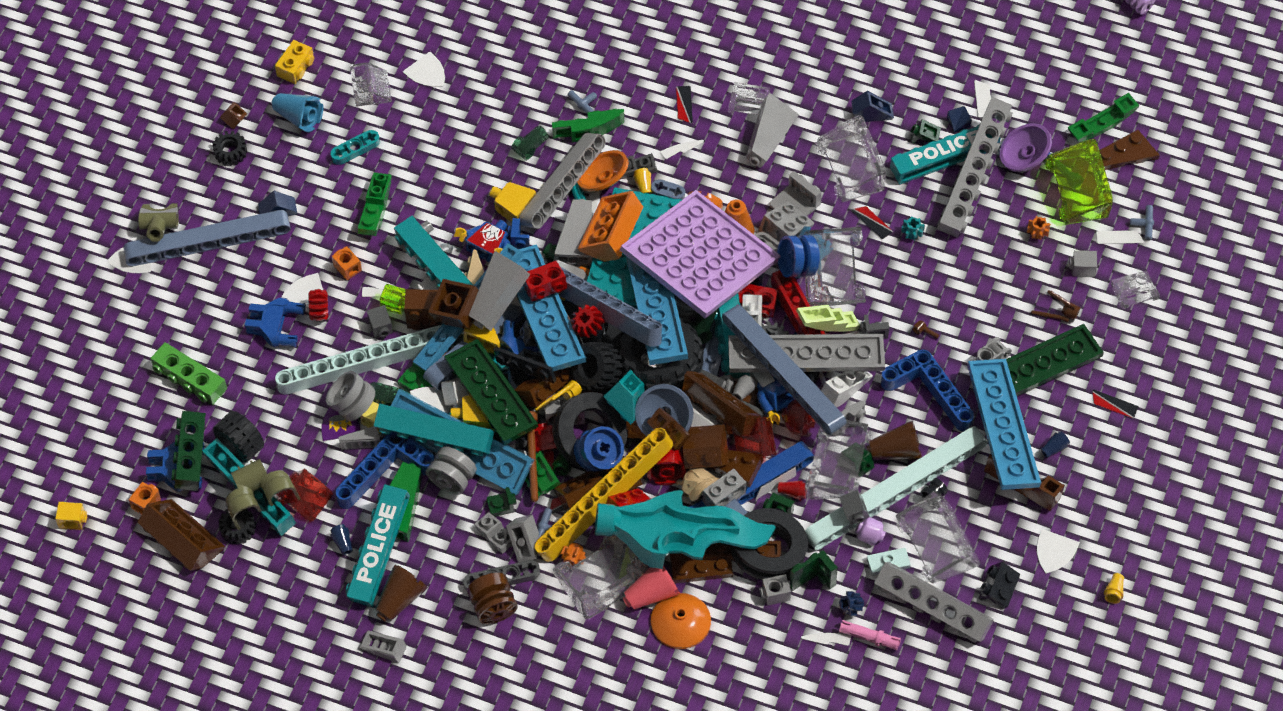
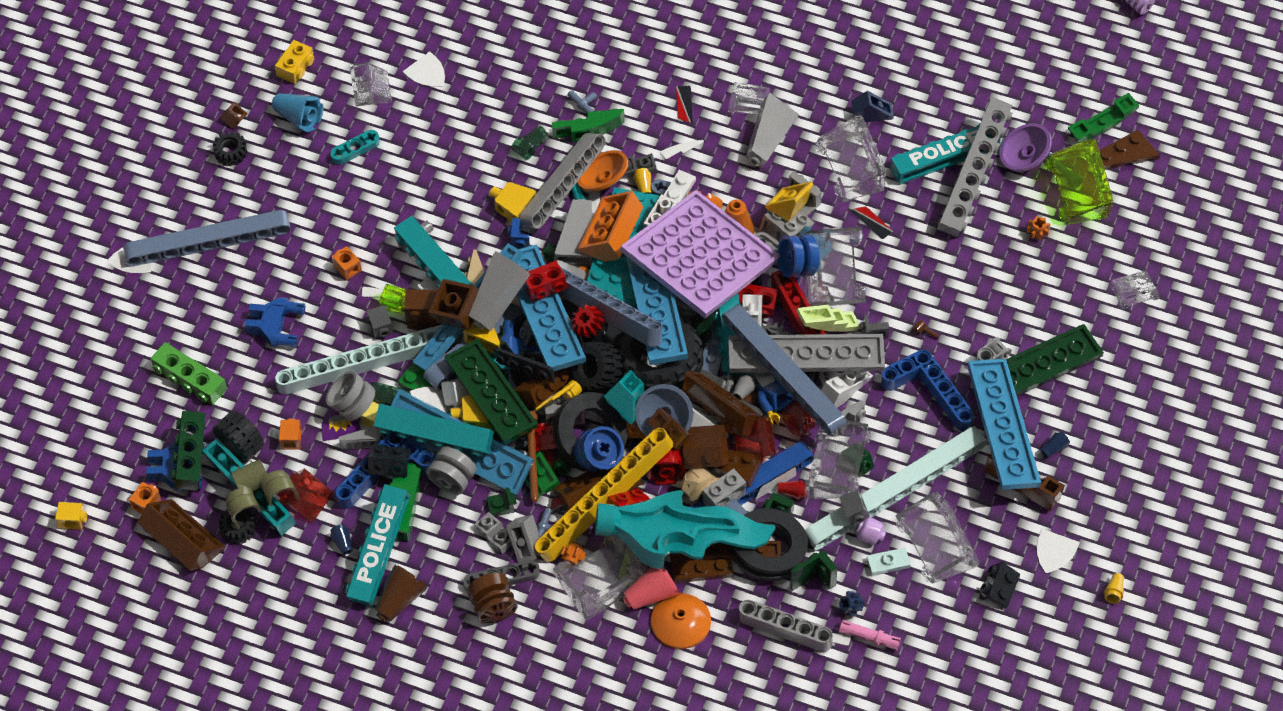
olive connector [138,203,179,242] -> none
dark blue slope [258,190,298,216] -> none
white sticker [281,273,323,307] -> none
red gear [308,289,328,321] -> none
green slope [358,172,392,236] -> none
light grey slope [359,630,407,663] -> none
torso [453,220,511,263] -> none
light grey brick [759,574,791,606] -> none
reddish brown cone [866,421,922,460] -> none
light grey brick [874,562,994,643] -> none
teal gear [901,216,925,241] -> none
dark green bracket [910,119,941,143] -> none
black wheel [920,478,948,506] -> none
dark blue slope [947,106,972,133] -> none
white sticker [974,80,991,118] -> none
reddish brown plant [1031,290,1081,323] -> none
light grey brick [1069,250,1097,277] -> none
sticker [1093,390,1139,418] -> none
white sticker [1096,230,1145,244] -> none
sand blue piece [1130,205,1154,240] -> none
none -> orange brick [279,418,302,450]
none -> black bracket [368,445,411,477]
none -> white slope [644,170,696,226]
none -> light grey beam [739,600,833,652]
none -> yellow slope [765,181,813,222]

